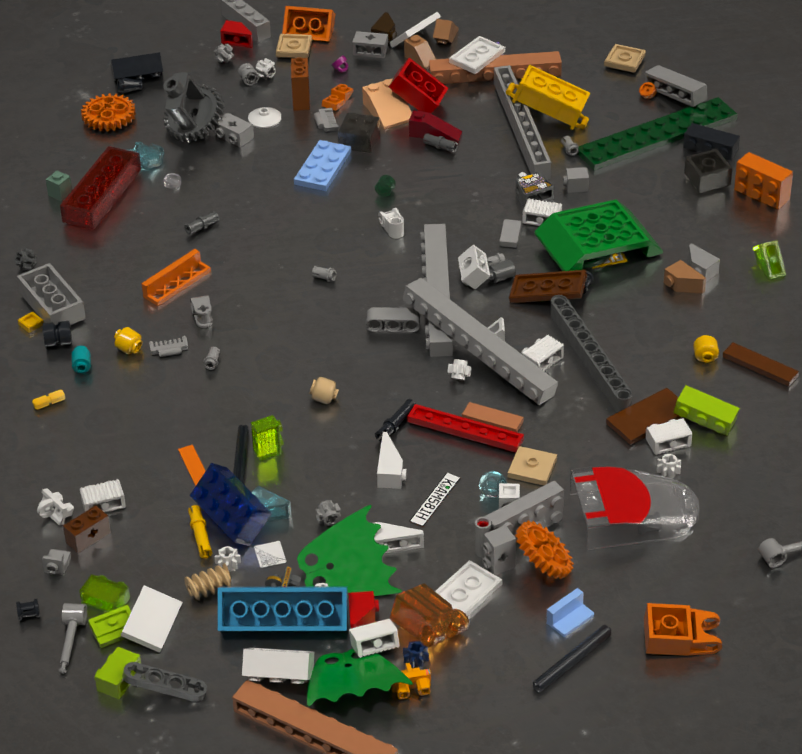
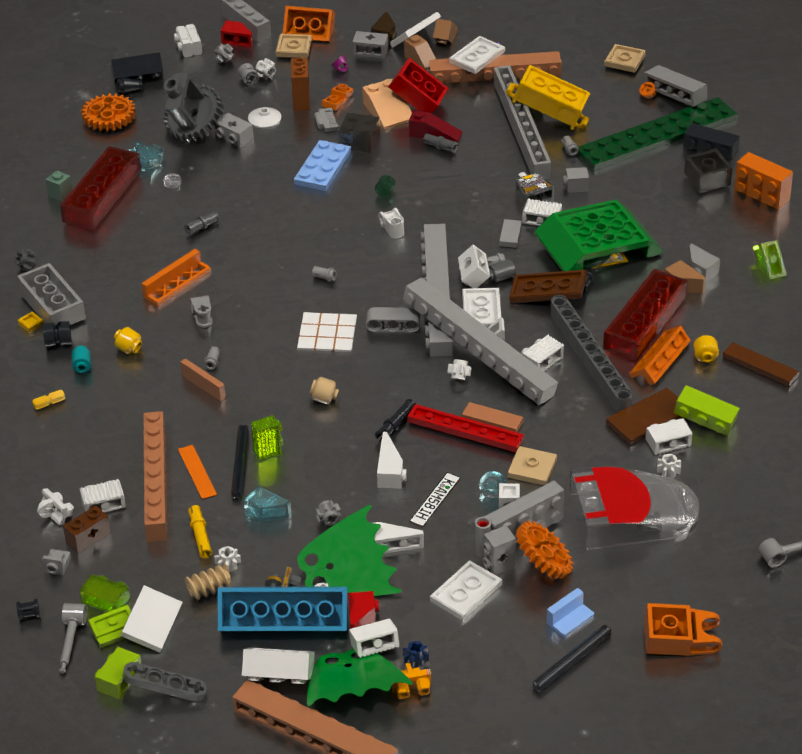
light grey piece [149,336,188,357] -> none
clear blue brick [190,463,272,546] -> none
white sticker [254,541,287,568] -> none
clear orange piece [389,583,469,647] -> none
none -> nougat brick [143,411,167,542]
none -> white brick [174,24,202,57]
none -> nougat tile [180,358,226,402]
none -> white piece [297,312,357,352]
none -> white tile [462,288,501,328]
none -> clear red brick [603,269,688,361]
none -> orange fence [629,325,691,385]

